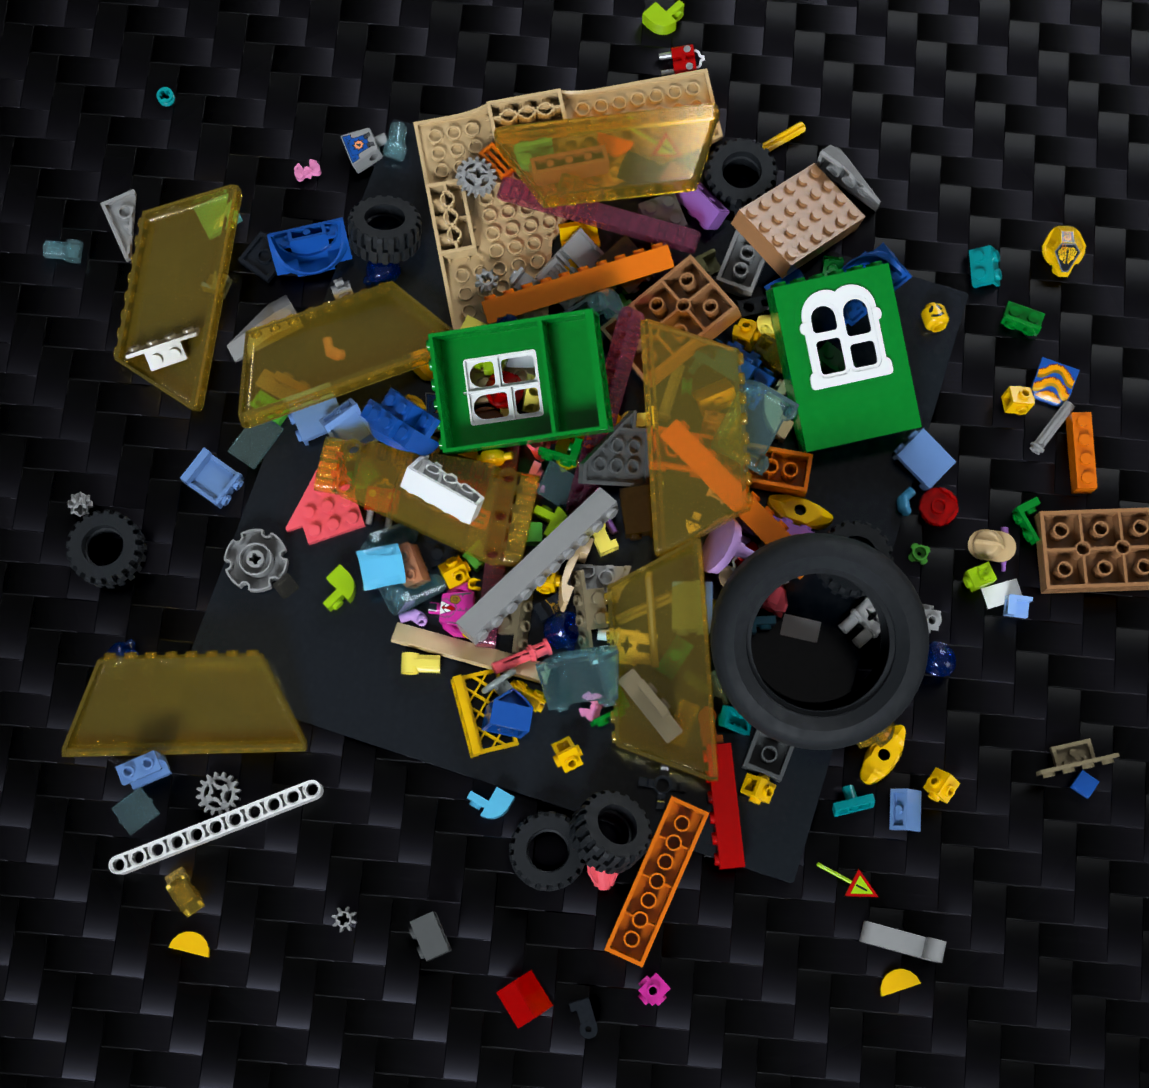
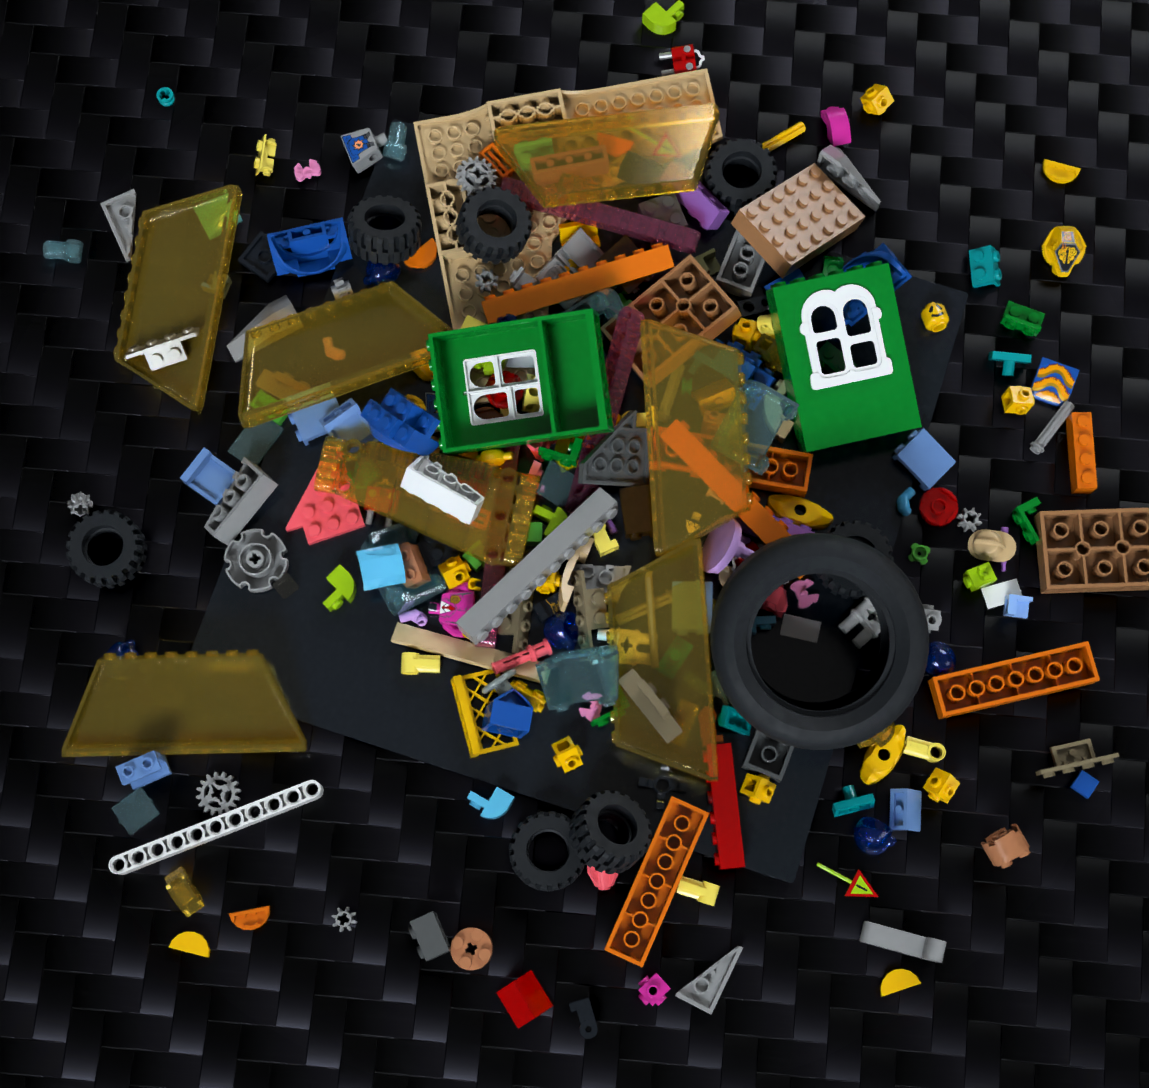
none -> light grey wedge [204,457,278,545]
none -> orange tile [229,906,270,930]
none -> light yellow hinge [254,134,277,176]
none -> orange tile [404,237,437,269]
none -> nougat brick [450,928,493,970]
none -> black tyre [456,186,532,265]
none -> light grey wing [675,946,743,1014]
none -> light yellow piece [676,876,720,906]
none -> bright pink piece [790,579,819,609]
none -> dark pink brick [821,106,851,147]
none -> clear blue piece [854,817,896,855]
none -> yellow brick [860,84,894,115]
none -> light yellow piece [903,736,946,763]
none -> orange brick [928,641,1100,719]
none -> light grey gear [956,508,982,532]
none -> nougat brick [981,824,1031,869]
none -> teal tile [988,351,1032,376]
none -> yellow tile [1043,159,1081,184]

